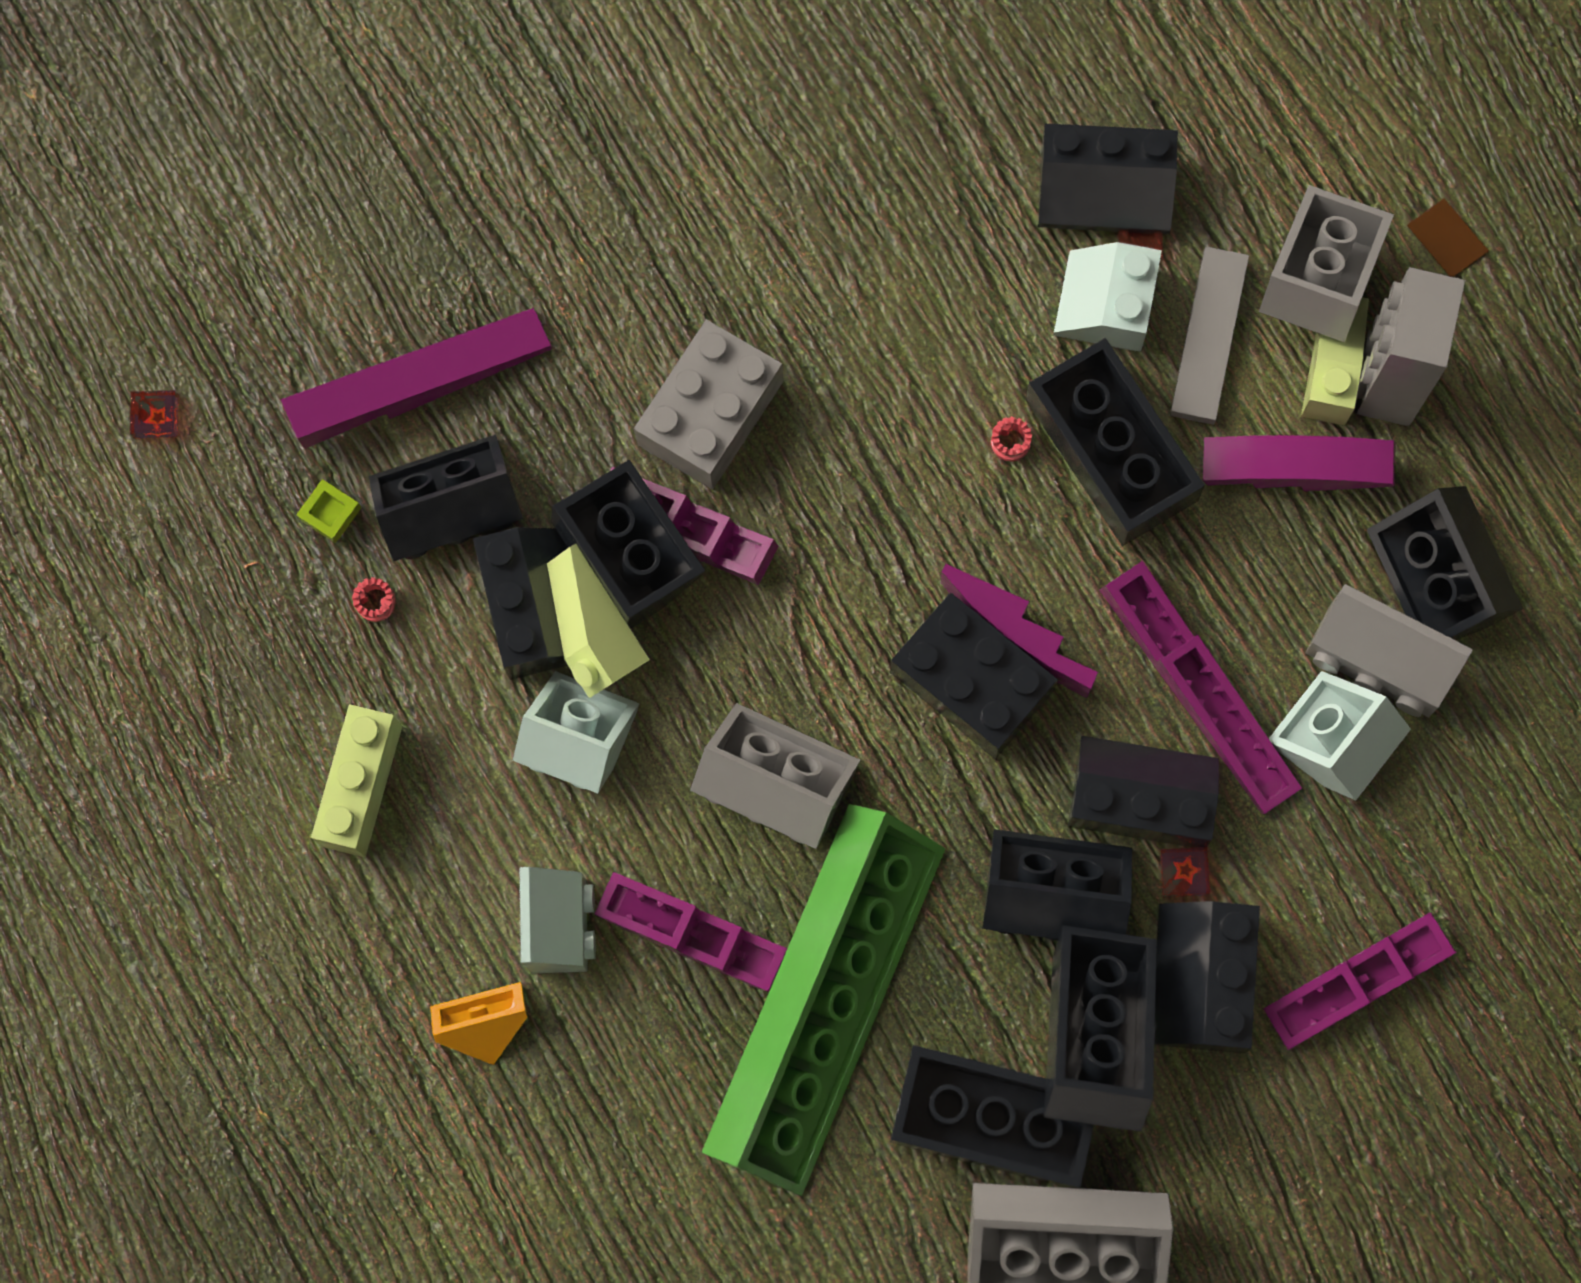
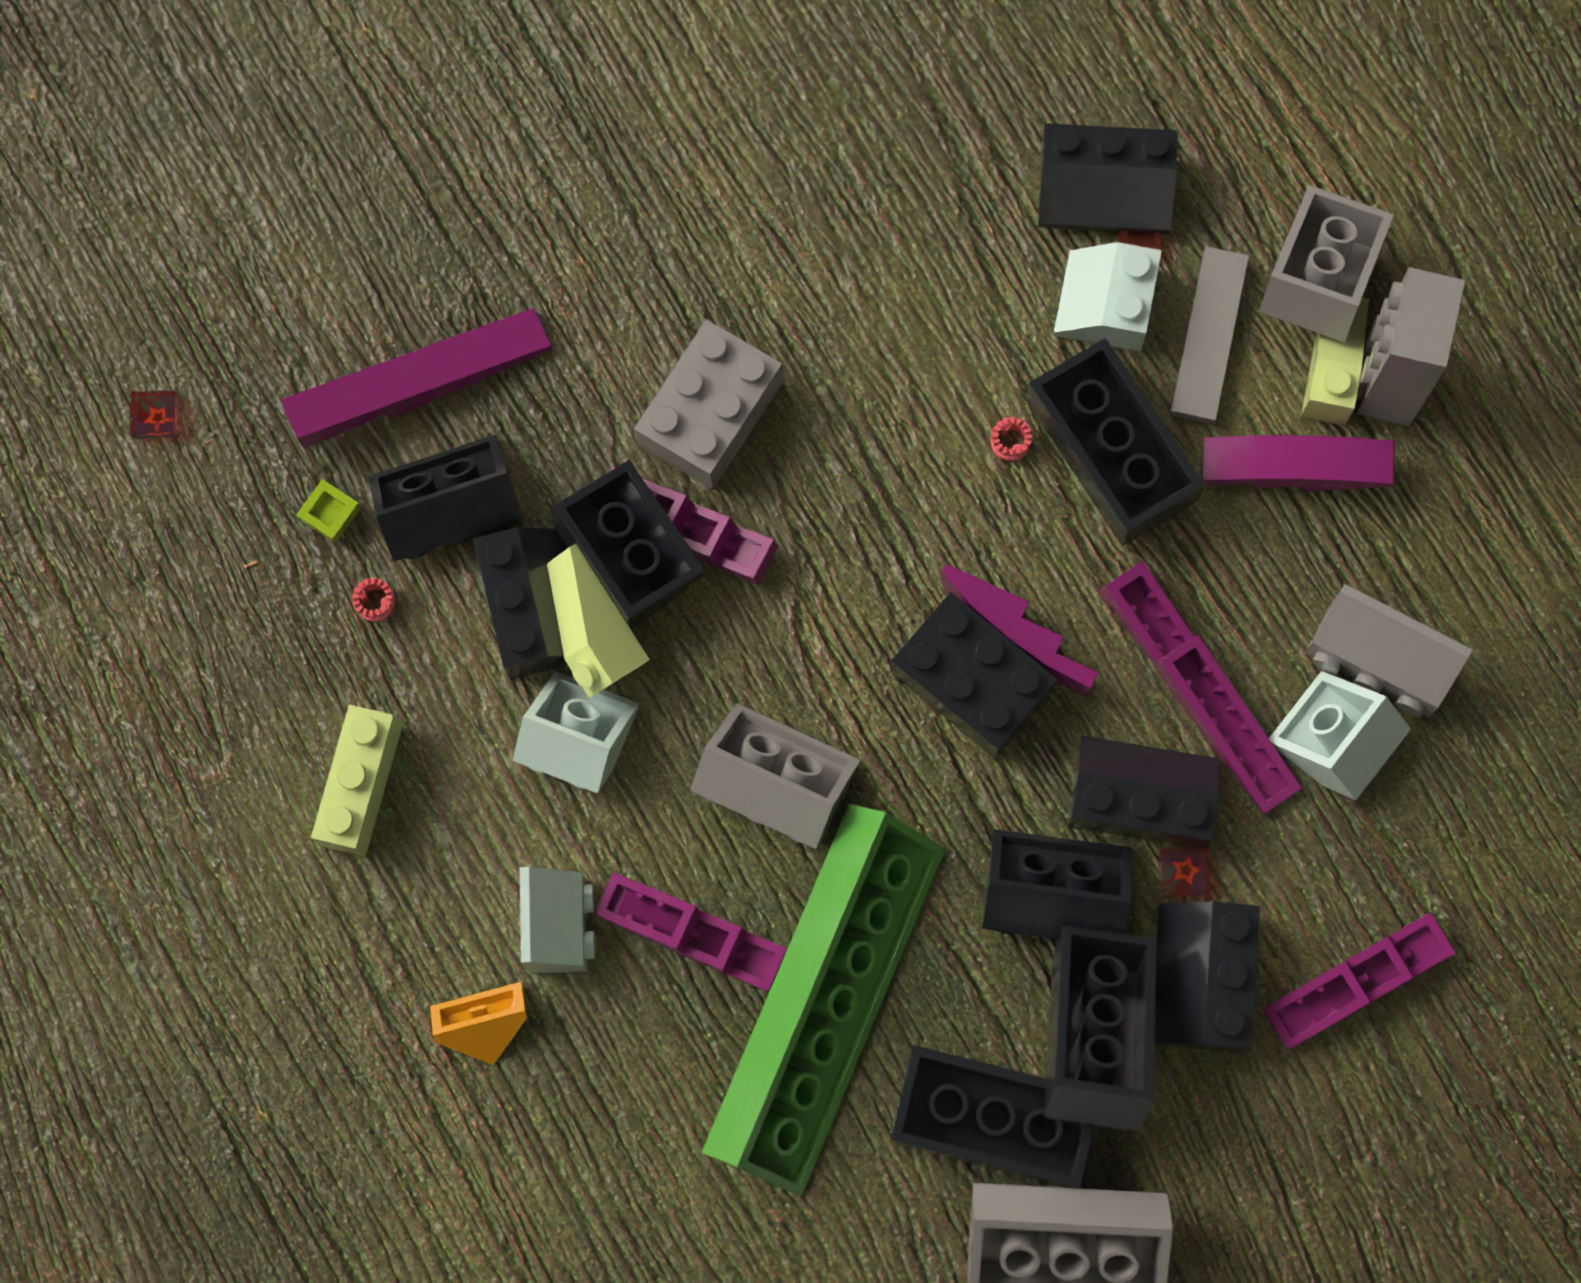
black slope [1367,486,1523,640] -> none
reddish brown sticker [1407,198,1489,277] -> none

